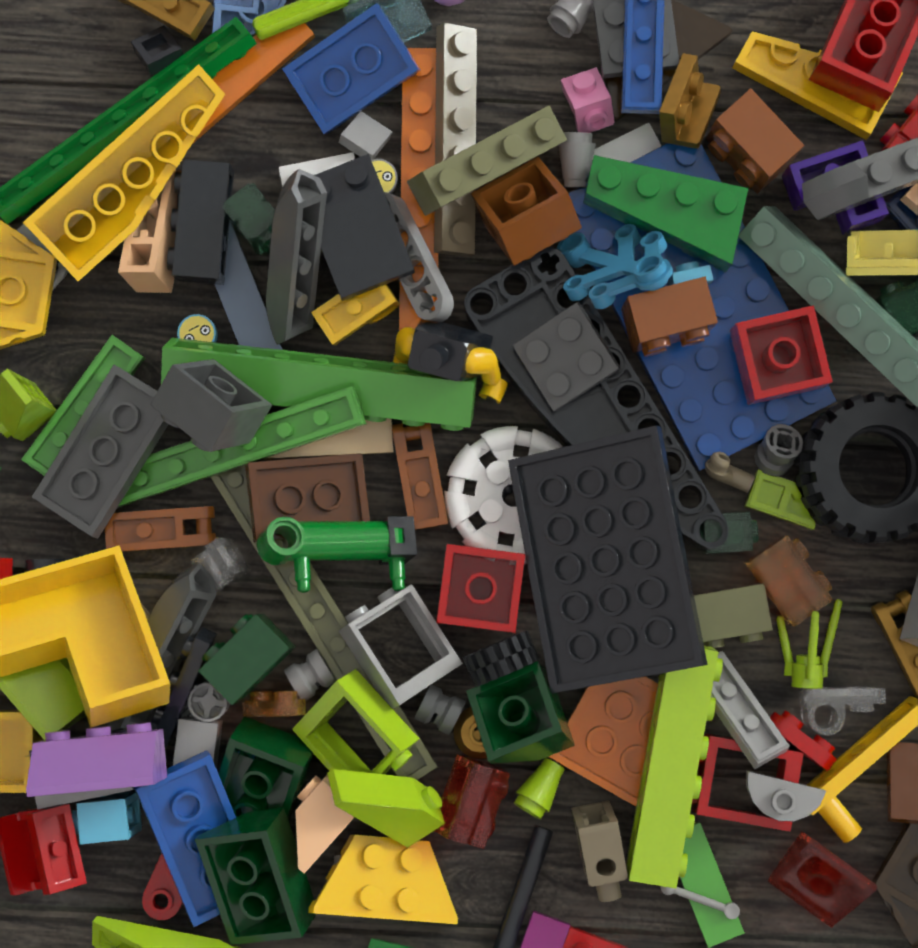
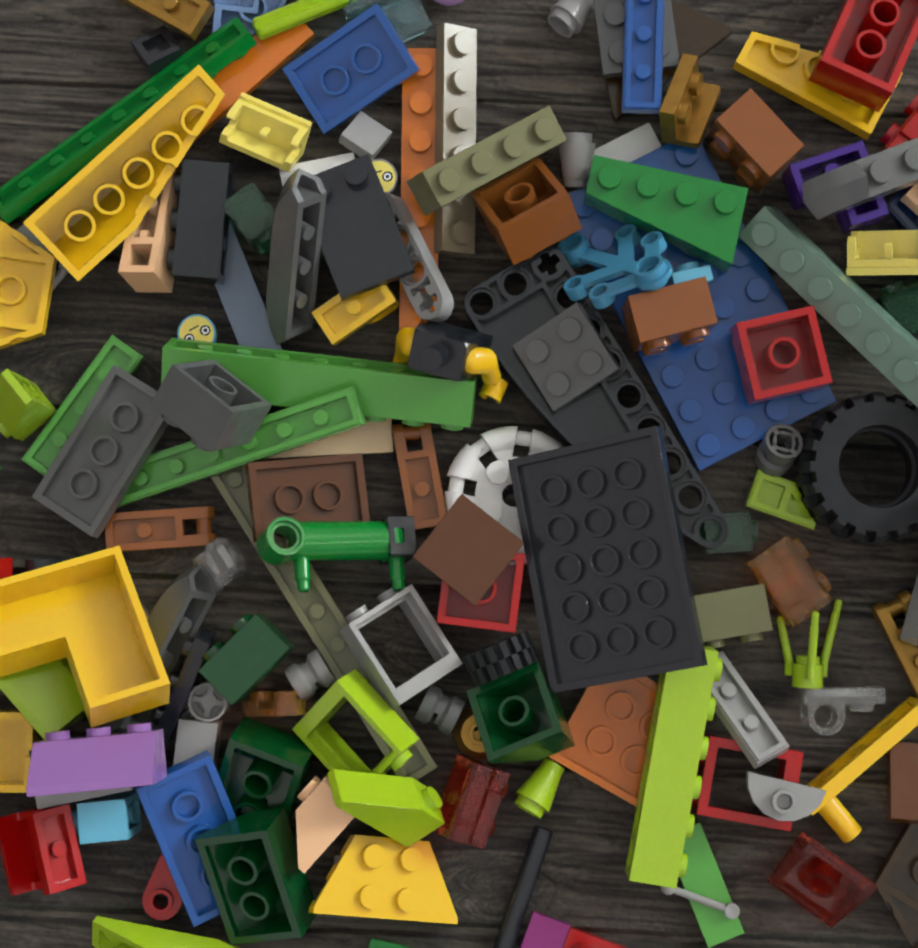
bright pink bracket [561,67,615,133] -> none
dark tan torso [571,800,628,902] -> none
dark tan arm [705,452,755,493] -> none
red plate [770,710,837,772] -> none
none -> light yellow hinge [219,92,313,173]
none -> reddish brown tile [412,494,524,606]

